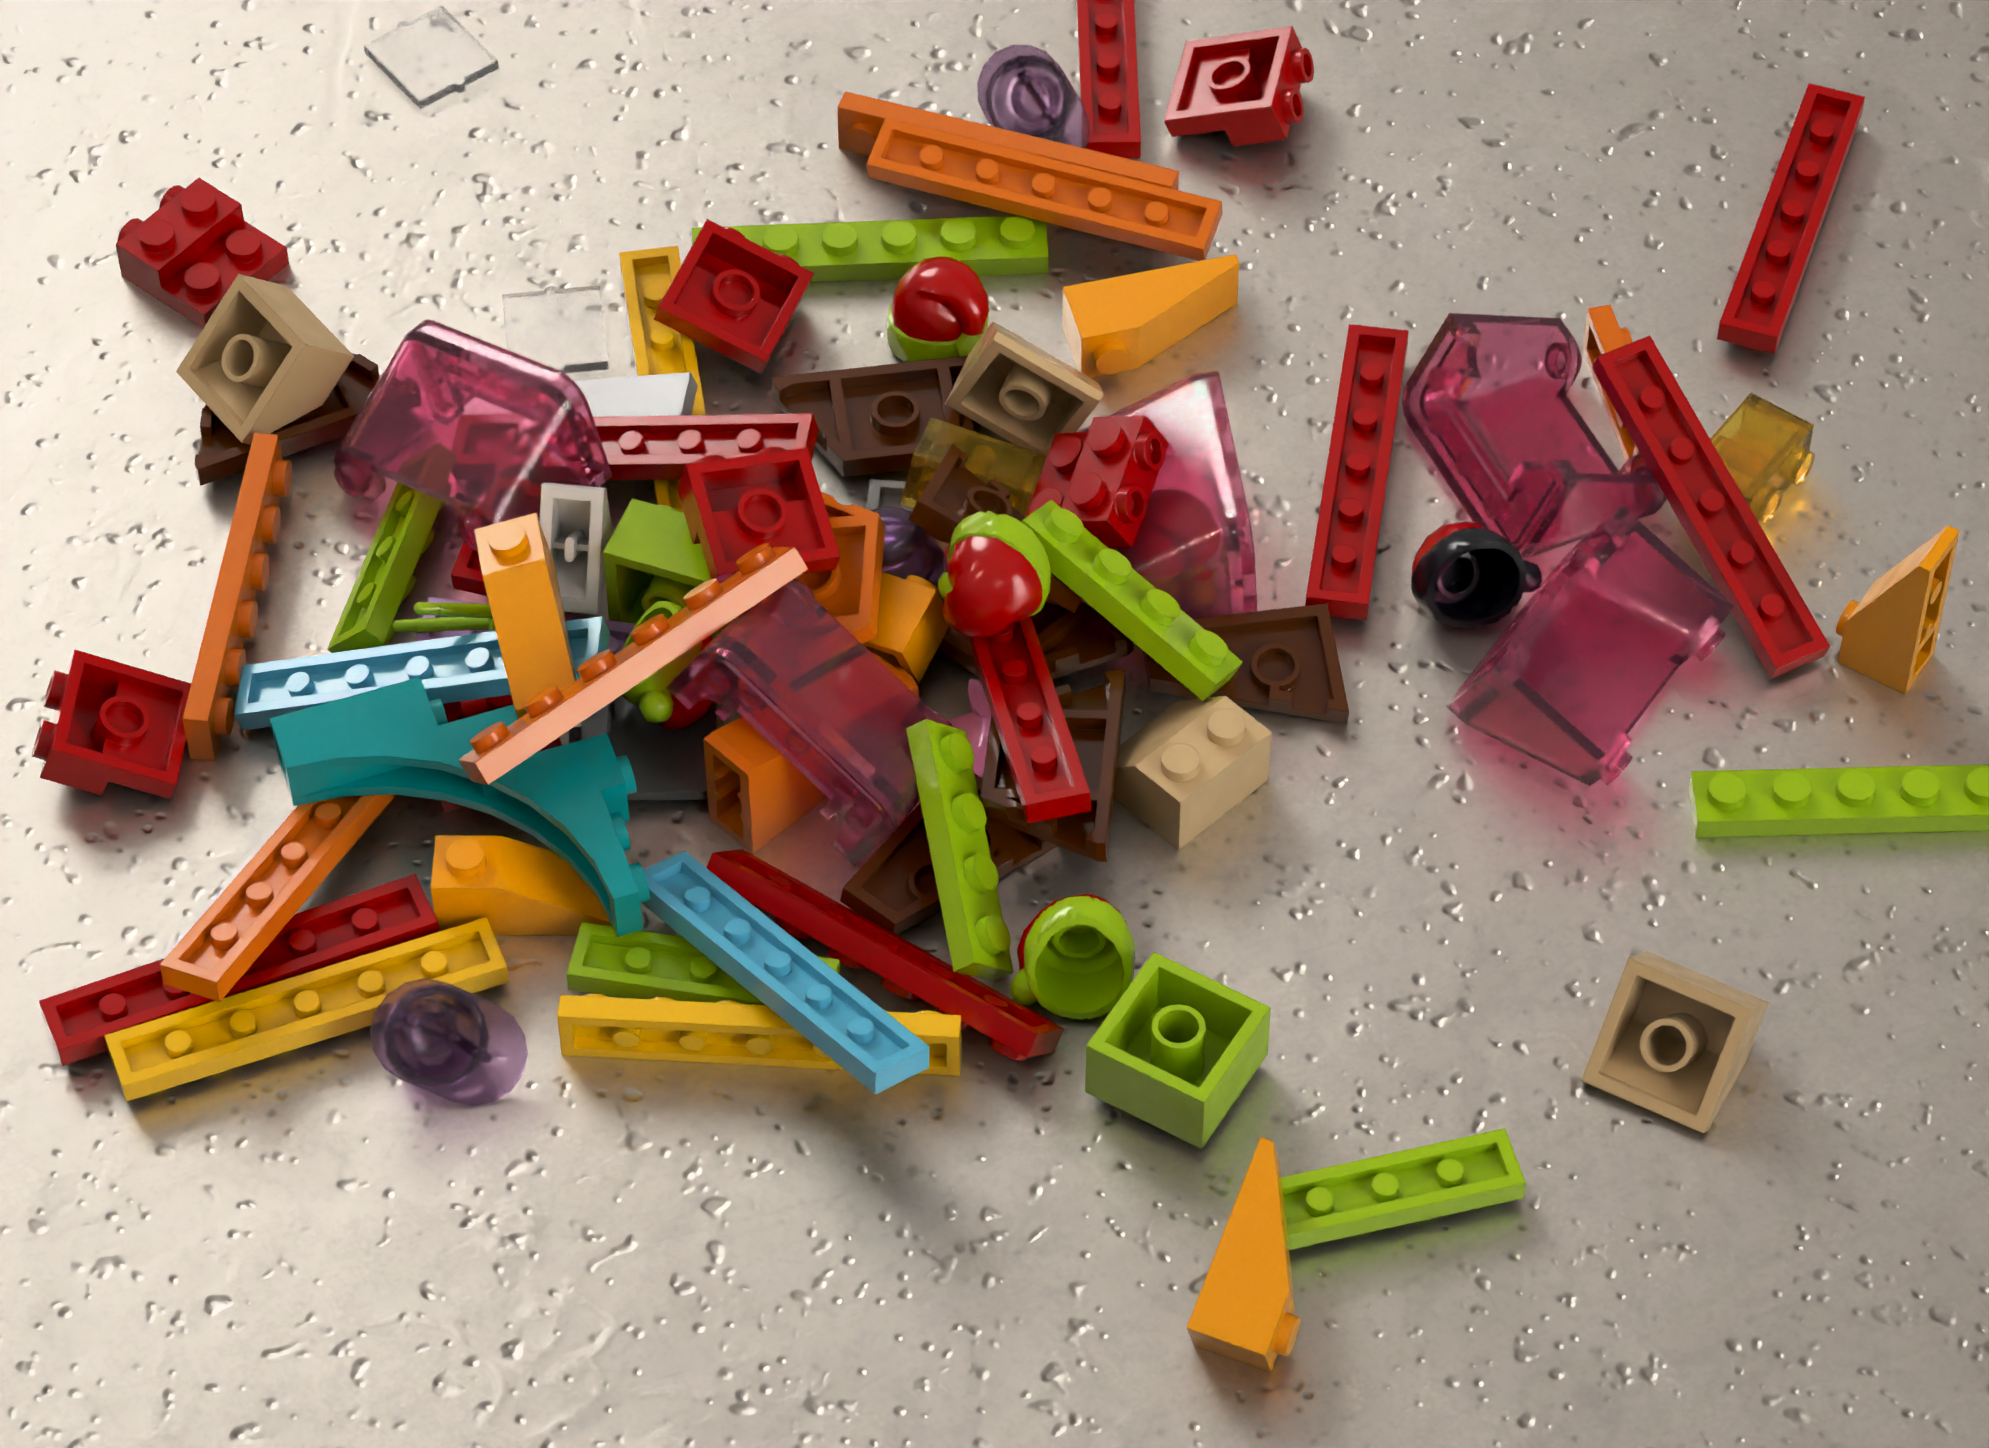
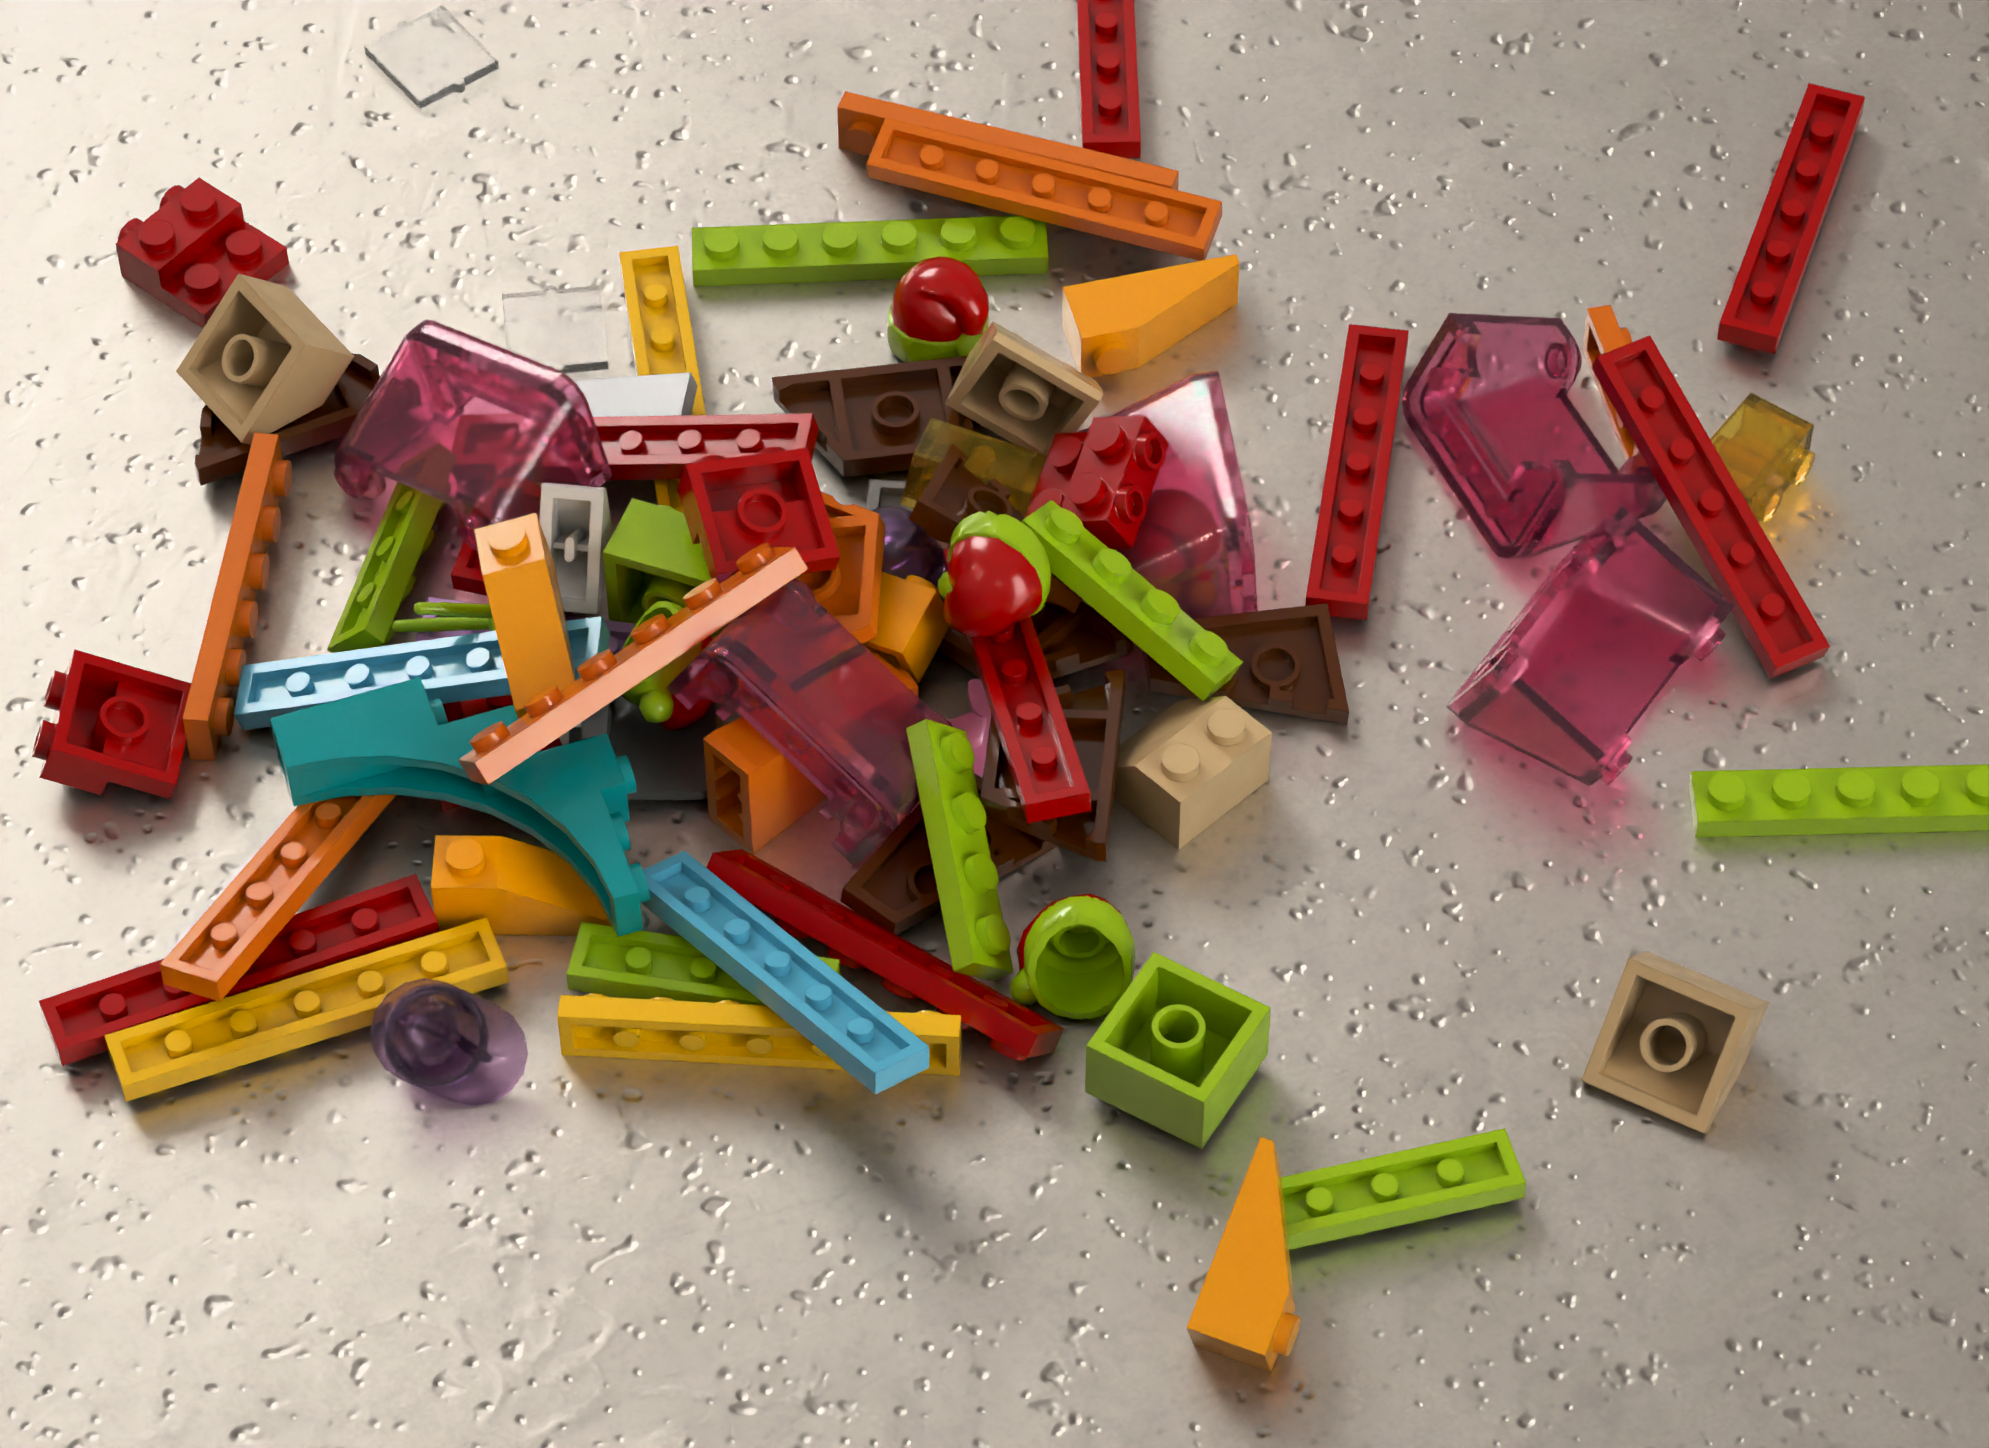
red plate [654,219,814,374] -> none
clear purple piece [977,45,1089,148] -> none
red plate [1164,26,1314,147] -> none
black piece [1411,522,1542,628] -> none
light orange slope [1836,525,1960,694] -> none

